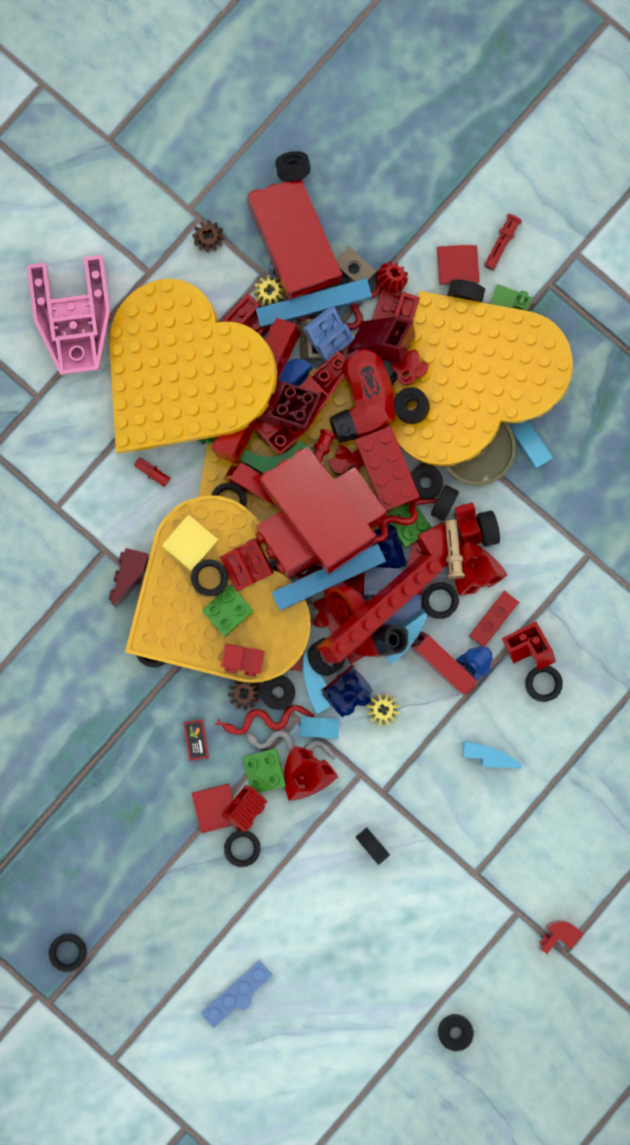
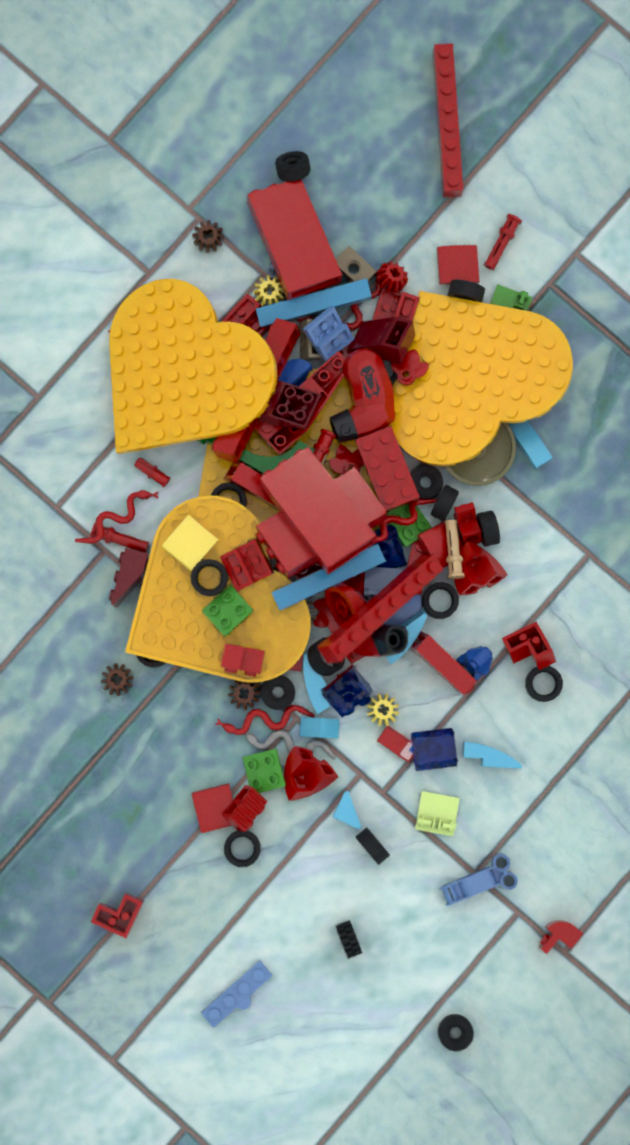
bright pink wedge [27,255,110,375] -> none
black tyre [48,933,87,972] -> none
tile [184,719,209,761] -> none
black tyre [394,387,430,424] -> none
red plate [469,590,519,647] -> none
none -> red animal [75,490,158,544]
none -> red pin [90,521,149,553]
none -> red brick [91,893,144,938]
none -> reddish brown gear [101,663,134,696]
none -> medium azure slope [333,790,361,829]
none -> black tyre [335,920,362,959]
none -> red tile [377,726,419,763]
none -> clear blue slope [411,728,458,771]
none -> yellowish green hinge [415,791,460,836]
none -> red brick [433,43,463,198]
none -> medium blue piece [439,853,518,906]

